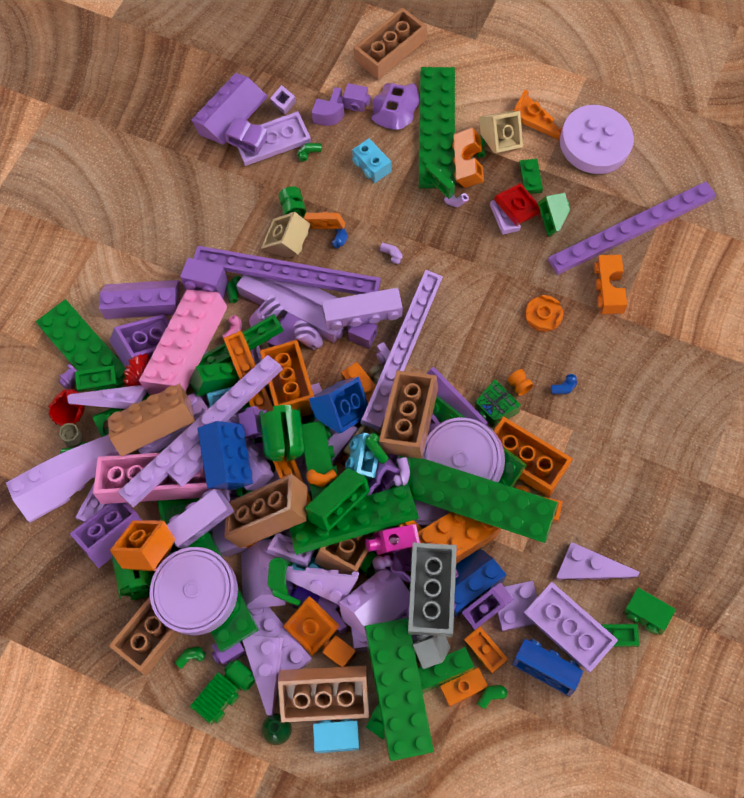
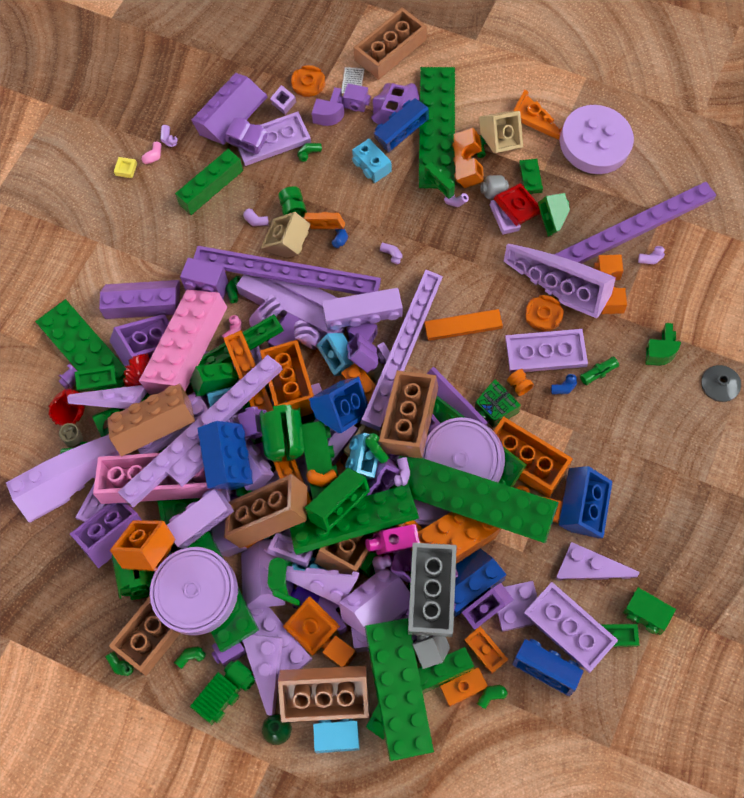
none -> green arm [105,651,134,676]
none -> light yellow plate [114,157,137,178]
none -> bright pink arm [141,142,162,164]
none -> lavender arm [160,125,178,147]
none -> green brick [175,149,243,215]
none -> lavender arm [243,208,269,226]
none -> orange tile [291,65,325,97]
none -> medium azure brick [316,333,354,376]
none -> white sticker [341,67,364,93]
none -> medium lavender brick [347,333,379,373]
none -> blue slope [374,98,429,153]
none -> orange tile [424,309,503,341]
none -> light grey head [480,175,509,199]
none -> lavender wedge [504,244,616,318]
none -> lavender plate [505,329,588,373]
none -> blue slope [559,466,613,539]
none -> green pin [580,356,619,386]
none -> lavender arm [638,246,665,264]
none -> green brick [646,323,681,366]
none -> dark grey dish [701,365,741,402]

